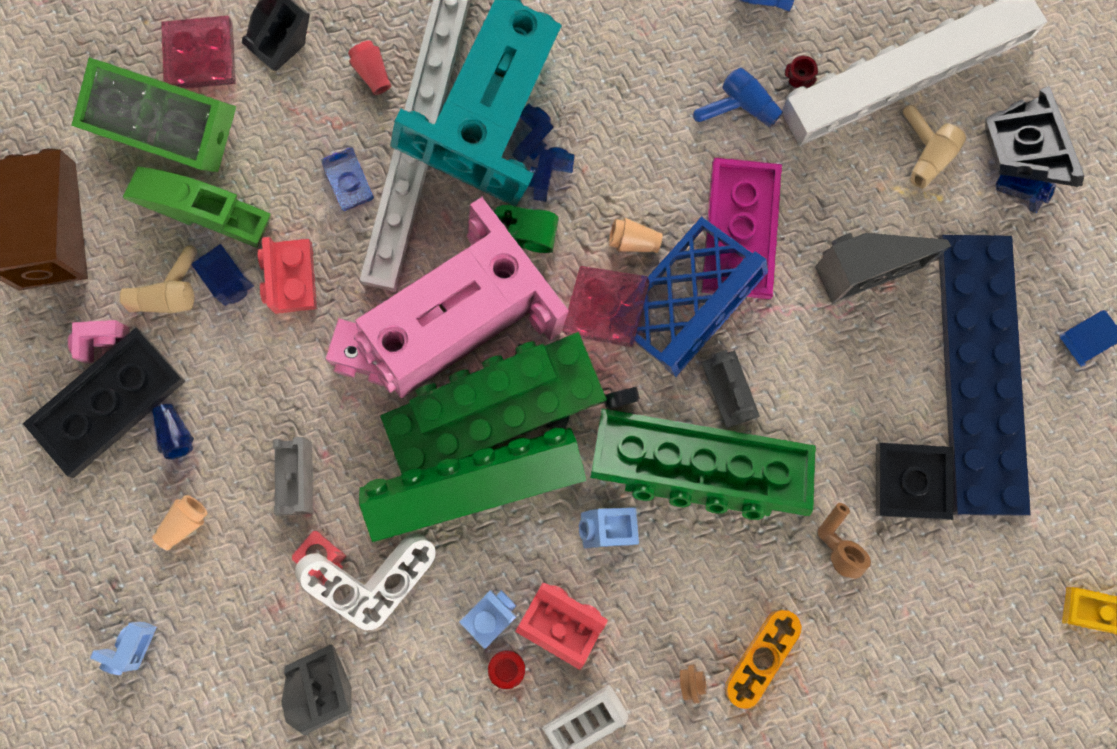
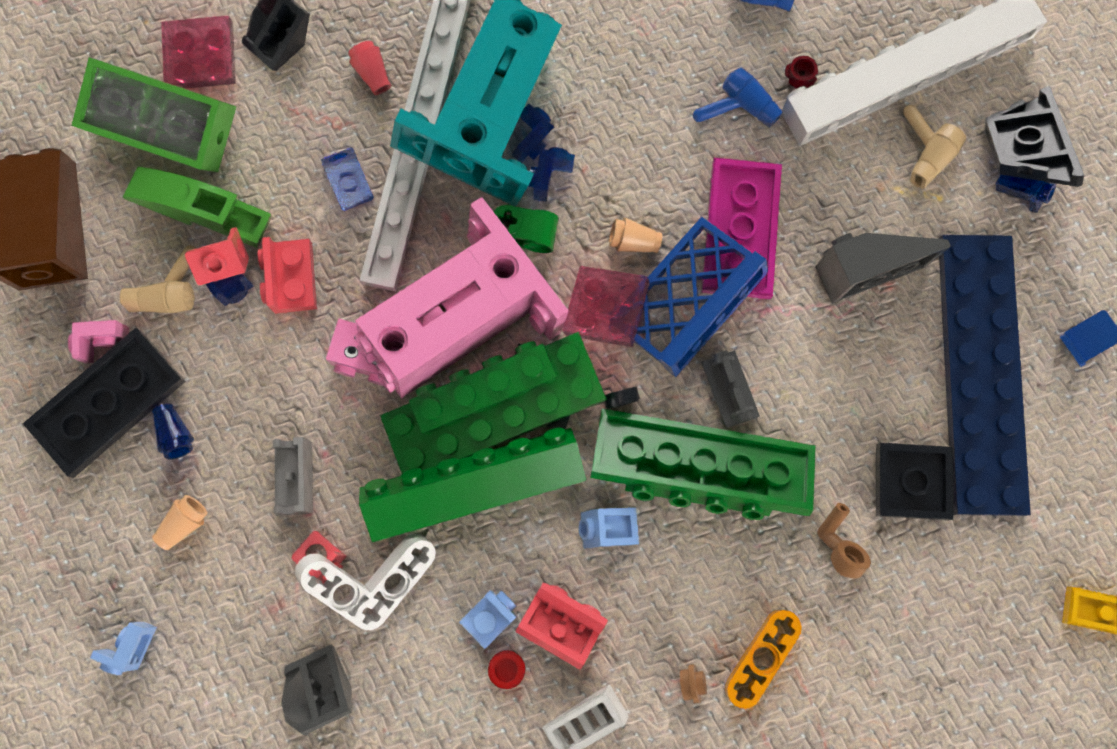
none -> coral bracket [185,227,249,285]

